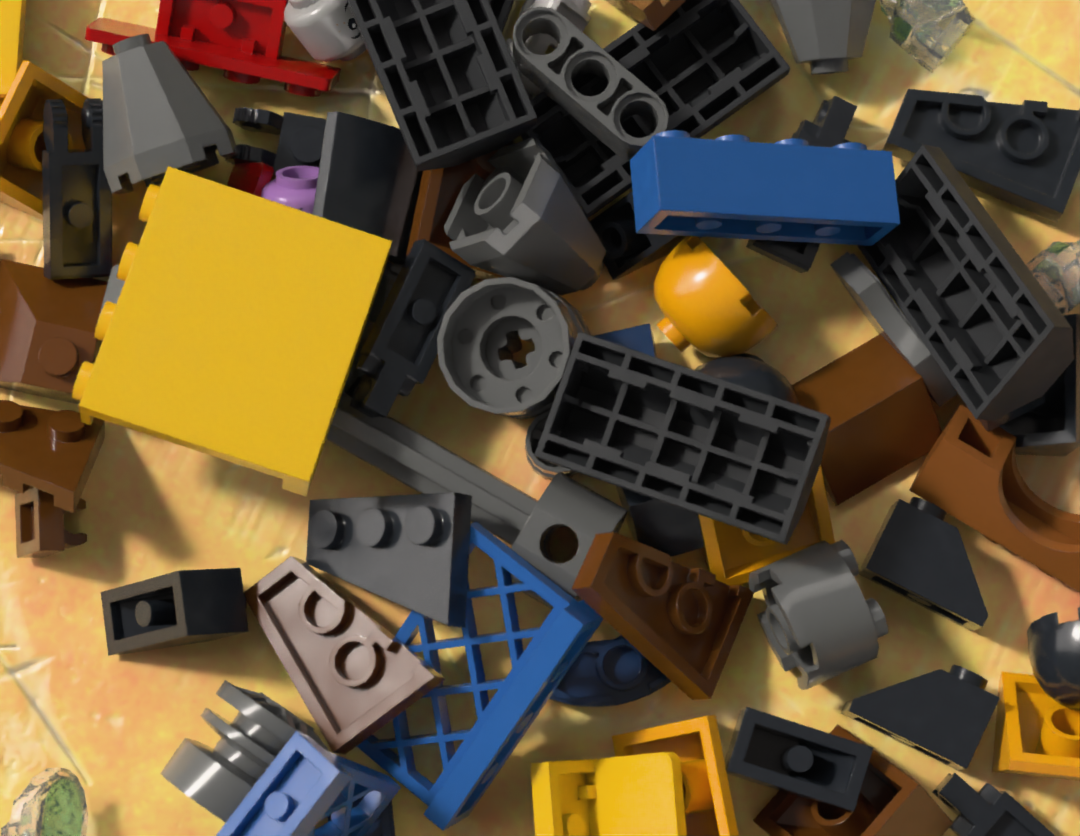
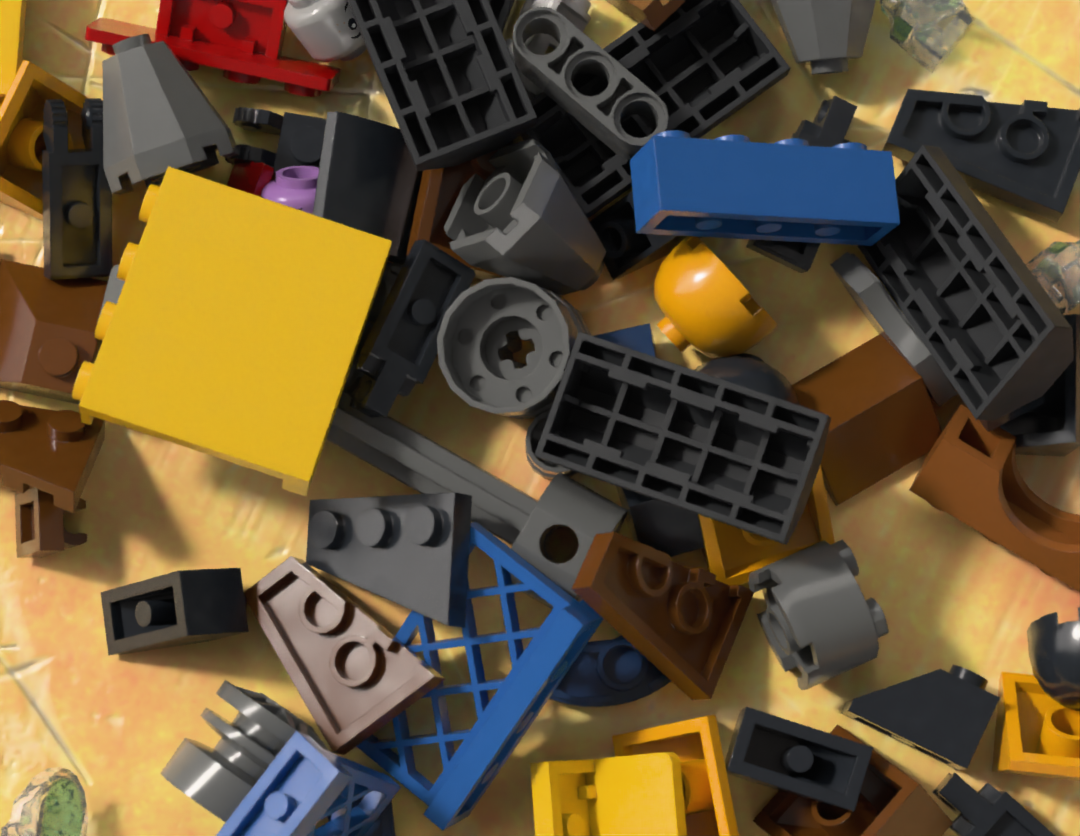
black slope [859,497,988,632] -> none

